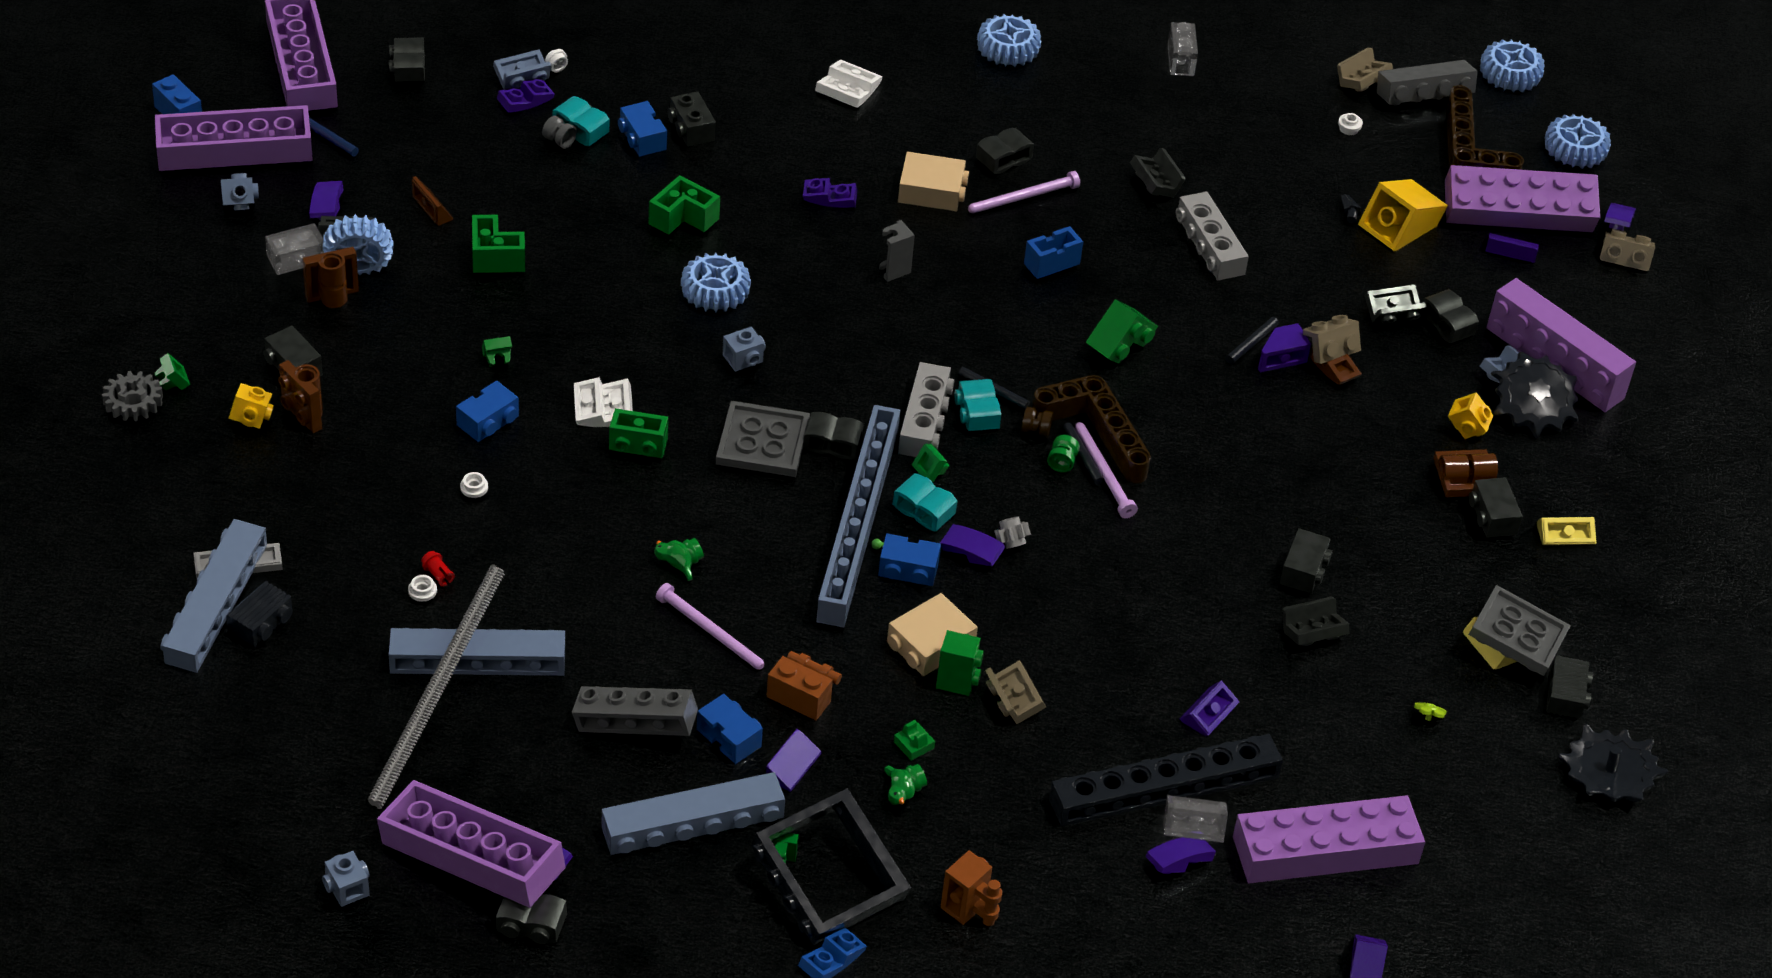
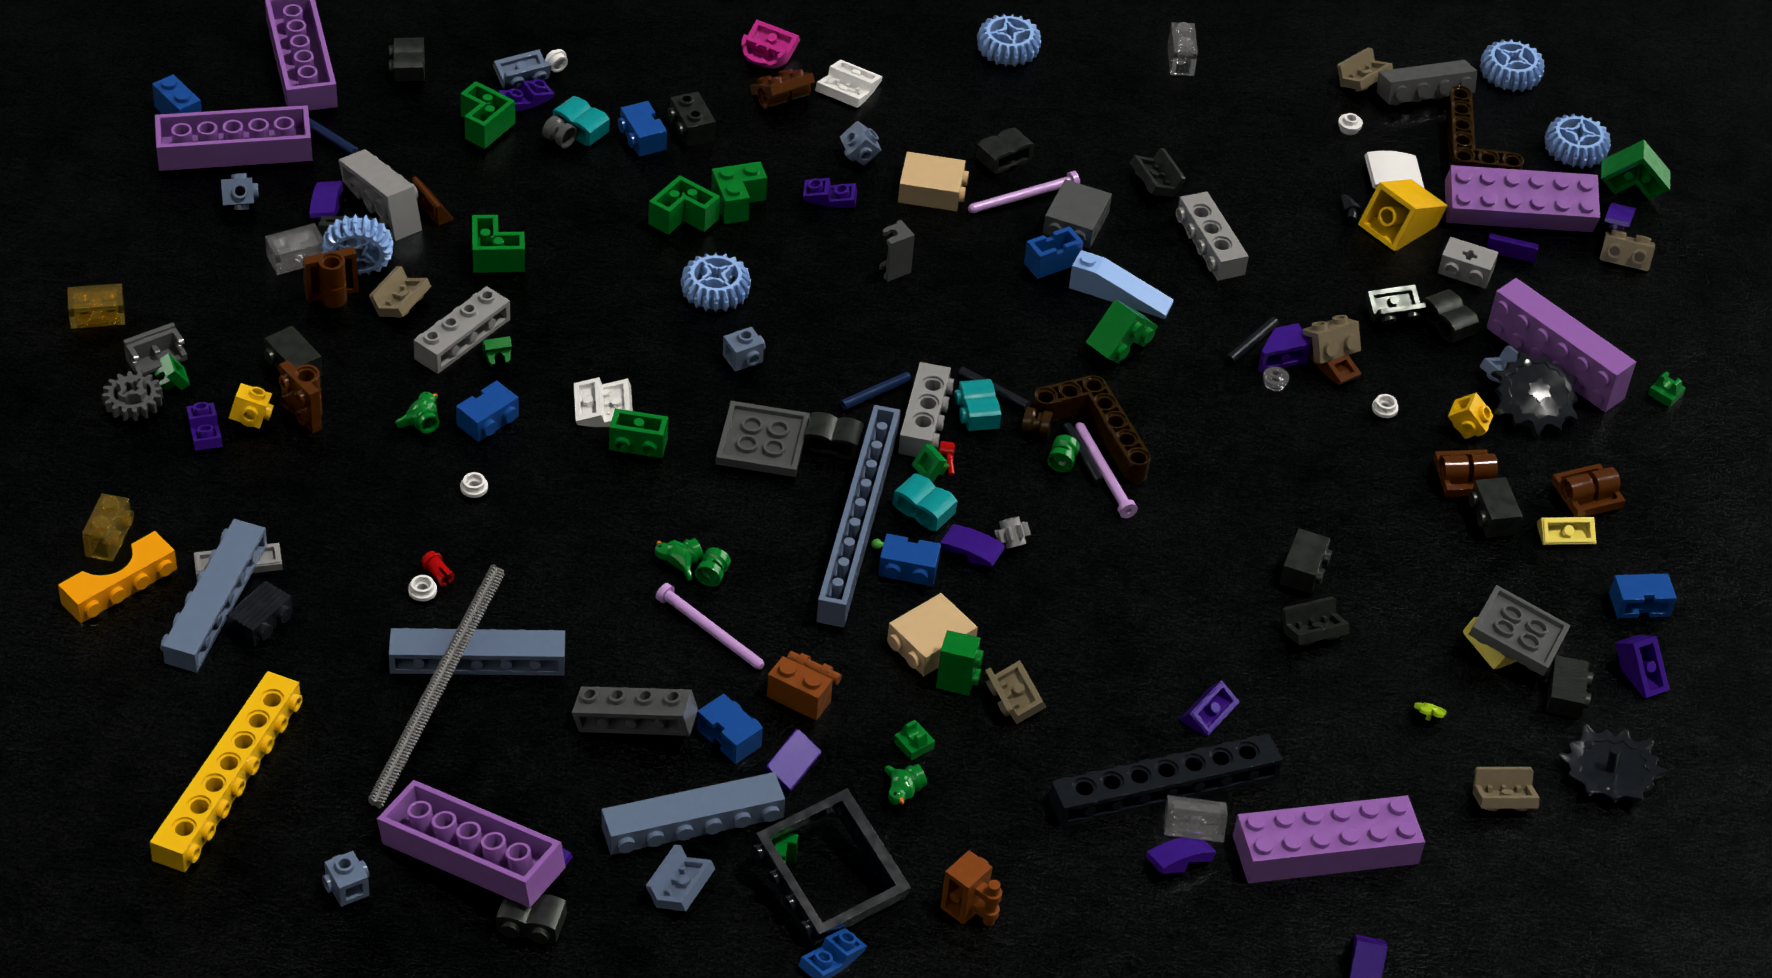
none -> light orange arch [58,531,177,623]
none -> clear yellow brick [68,283,125,329]
none -> clear yellow brick [82,493,134,561]
none -> dark grey hinge [123,322,188,376]
none -> yellow brick [150,671,303,873]
none -> dark purple slope [186,402,223,451]
none -> light grey wedge [339,149,422,241]
none -> dark tan bracket [369,266,431,318]
none -> green animal [395,392,439,434]
none -> light grey brick [414,286,510,374]
none -> green brick [460,81,515,149]
none -> sand blue bracket [646,845,715,911]
none -> green wheel [695,547,731,587]
none -> green brick [711,162,767,224]
none -> dark pink slope [742,19,800,68]
none -> reddish brown plate [750,69,815,109]
none -> sand blue brick [840,121,882,166]
none -> dark blue piece [840,372,911,410]
none -> red hand [939,441,955,477]
none -> dark grey brick [1043,179,1112,249]
none -> light blue wedge [1069,250,1173,319]
none -> clear plate [1263,367,1289,391]
none -> white slope [1364,151,1424,189]
none -> white plate [1372,394,1398,418]
none -> light grey brick [1438,237,1499,289]
none -> dark tan bracket [1473,767,1540,811]
none -> reddish brown plate [1551,464,1626,517]
none -> green brick [1601,140,1670,200]
none -> blue brick [1609,574,1677,618]
none -> dark purple slope [1615,635,1670,698]
none -> green tile [1648,371,1686,408]

